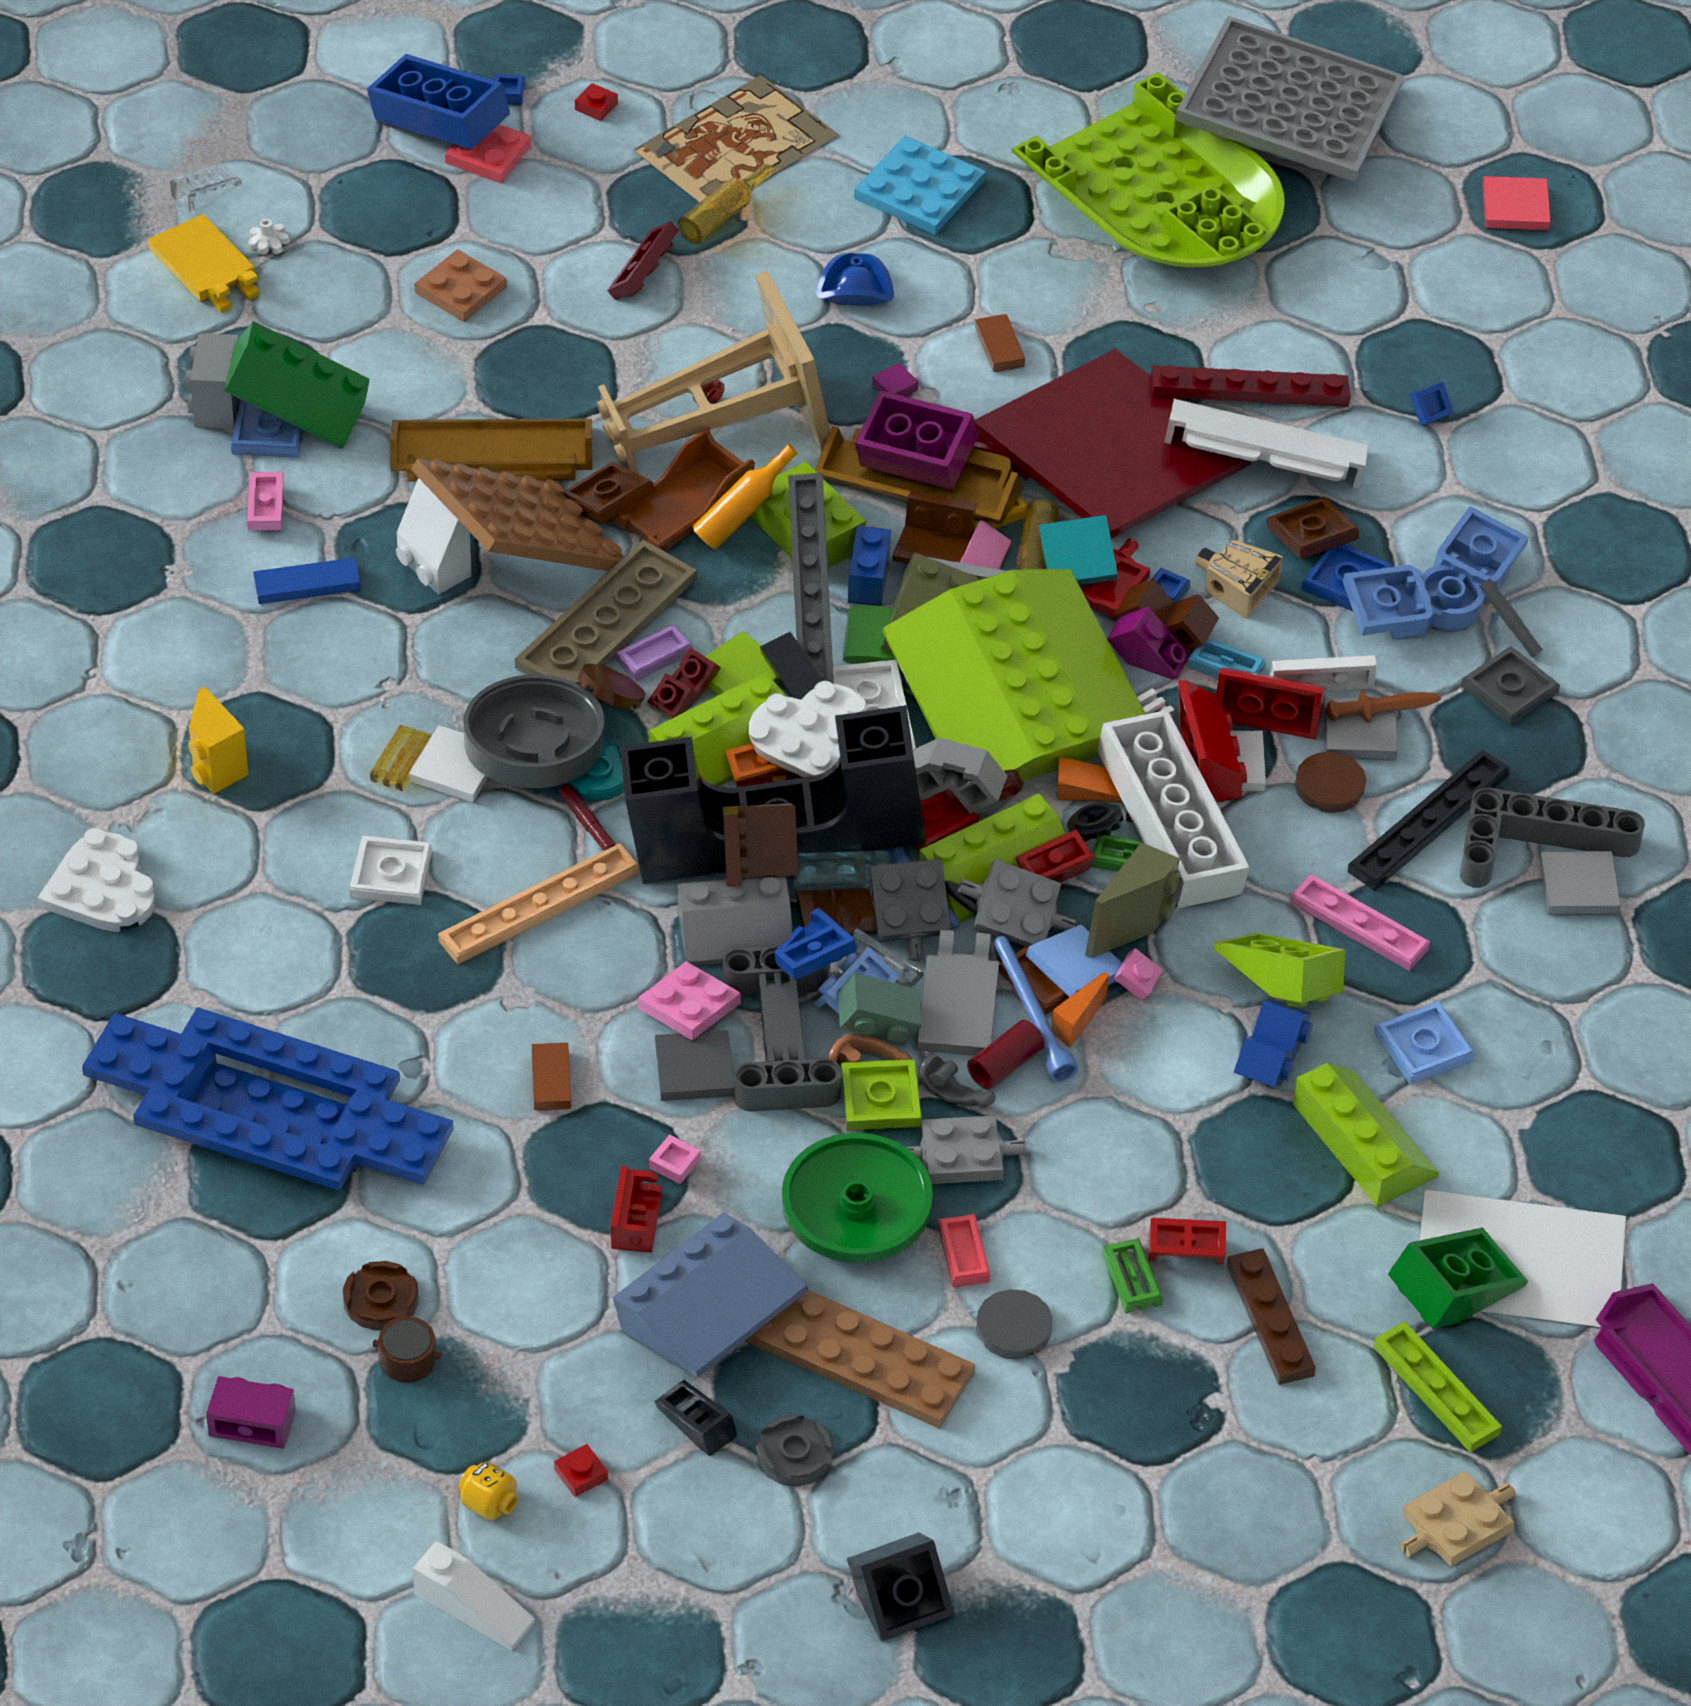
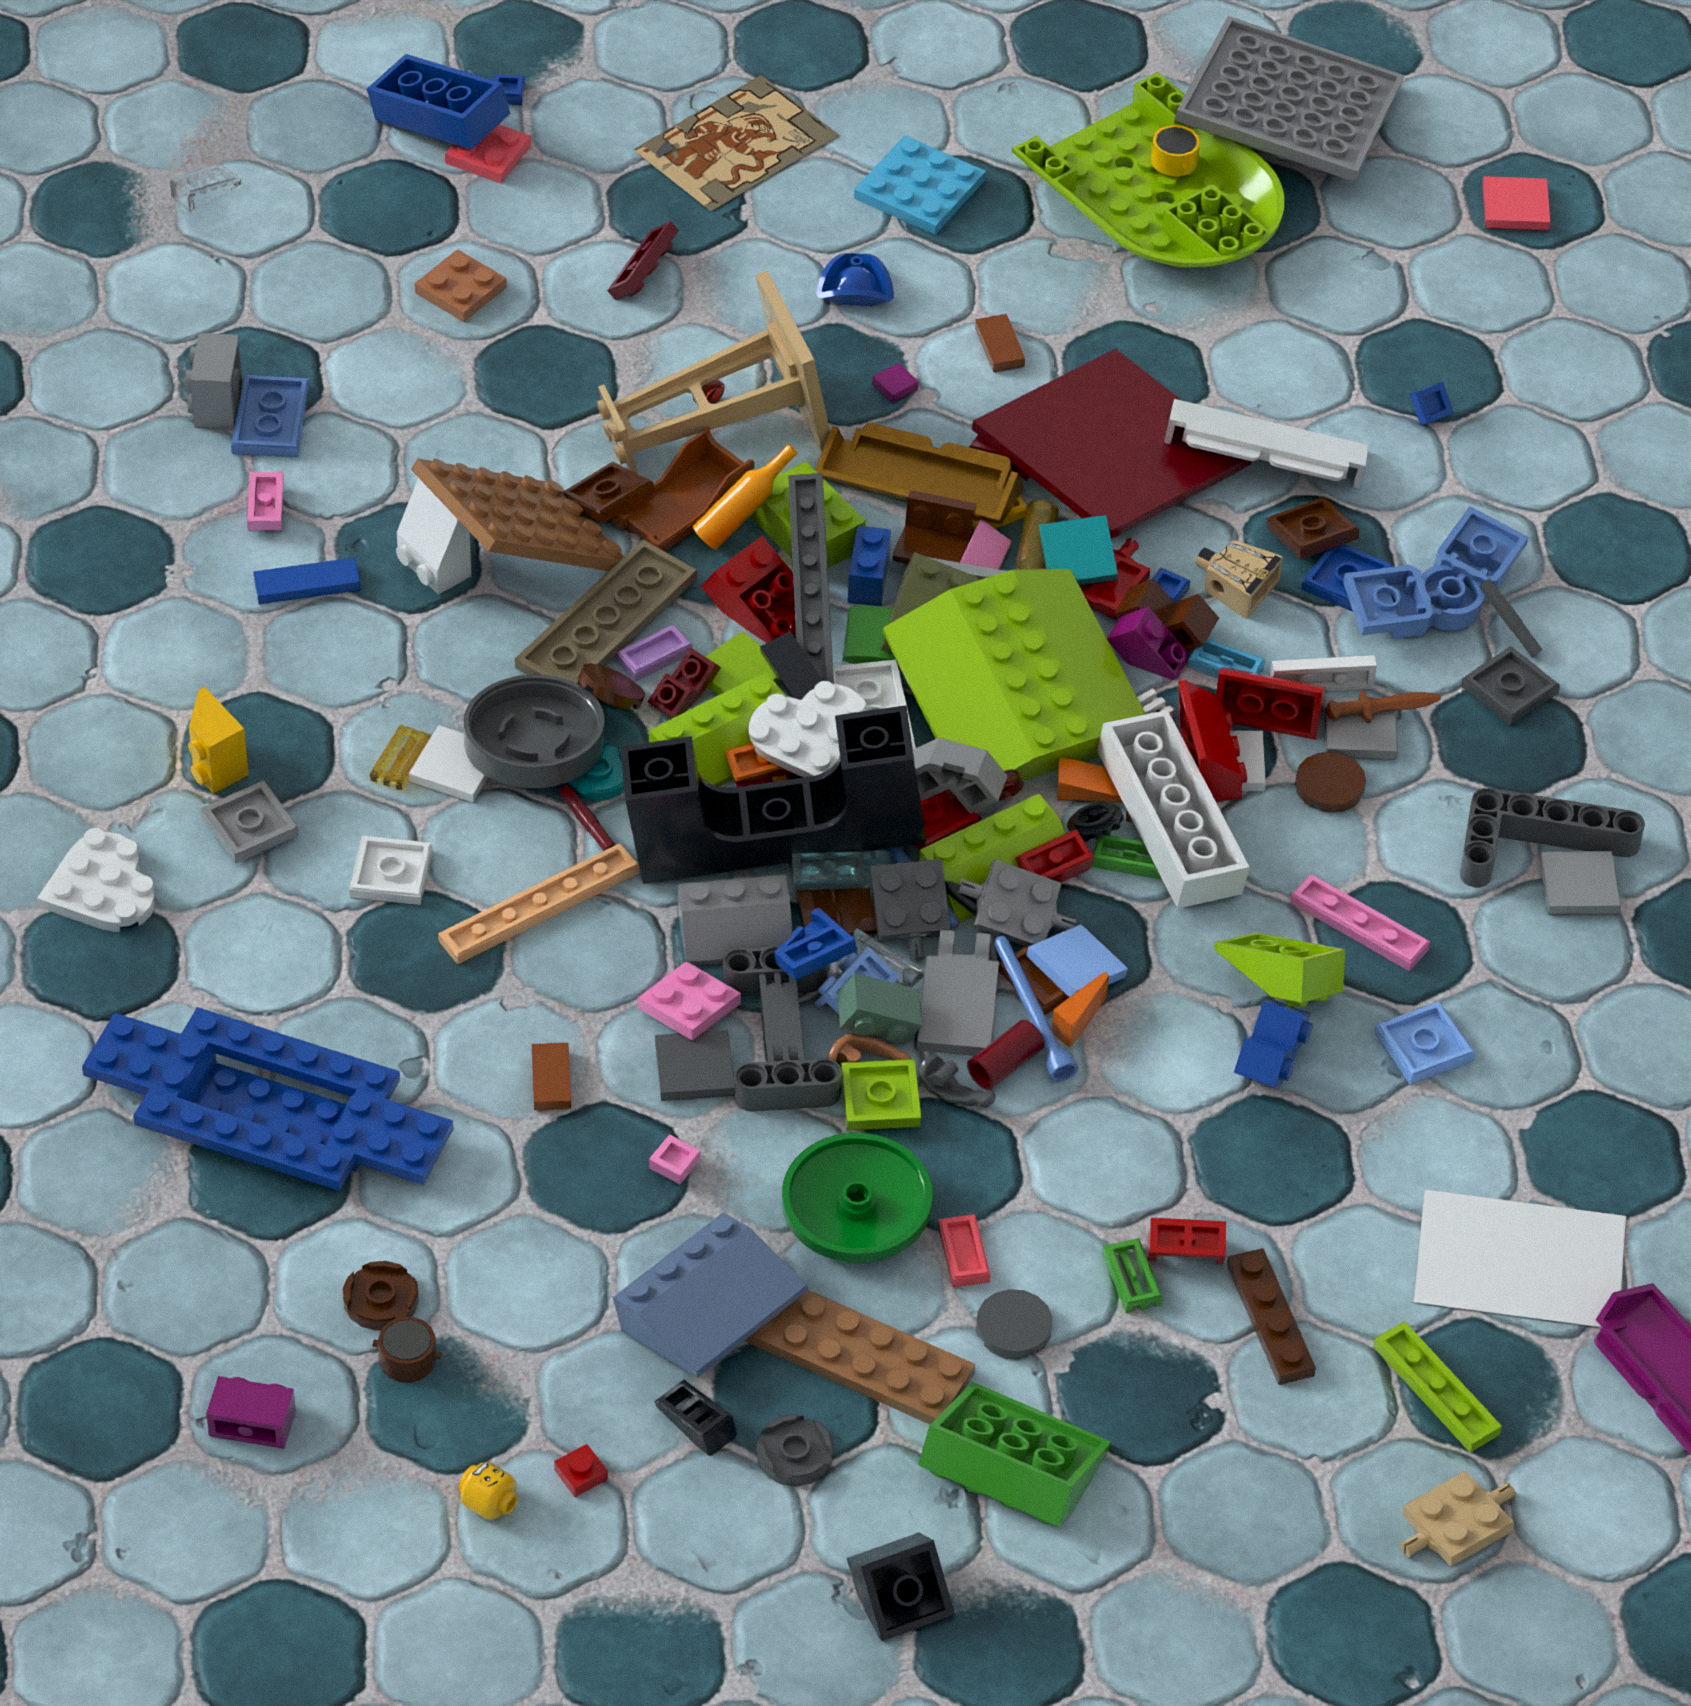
yellow tile [148,214,259,313] -> none
green slope [224,321,370,449] -> none
white plant [248,219,290,255] -> none
pearl gold slope [390,419,592,481] -> none
white slope [413,1540,535,1651] -> none
red plate [575,83,618,121] -> none
red hinge [610,1166,662,1253] -> none
clear yellow piece [678,163,773,244] -> none
reddish brown bracket [723,803,798,886] -> none
magenta brick [855,390,978,490] -> none
light grey plate [906,1115,1026,1184] -> none
olive slope [1085,842,1181,958] -> none
bright pink plate [1114,948,1163,1001] -> none
dark red plate [1151,365,1351,407] -> none
lime slope [1293,1063,1439,1207] -> none
black tile [1347,749,1510,891] -> none
green slope [1388,1227,1528,1329] -> none
none -> light grey plate [201,780,298,864]
none -> red slope [701,536,796,643]
none -> bright green slope [918,1382,1112,1527]
none -> yellow piece [1151,125,1200,177]

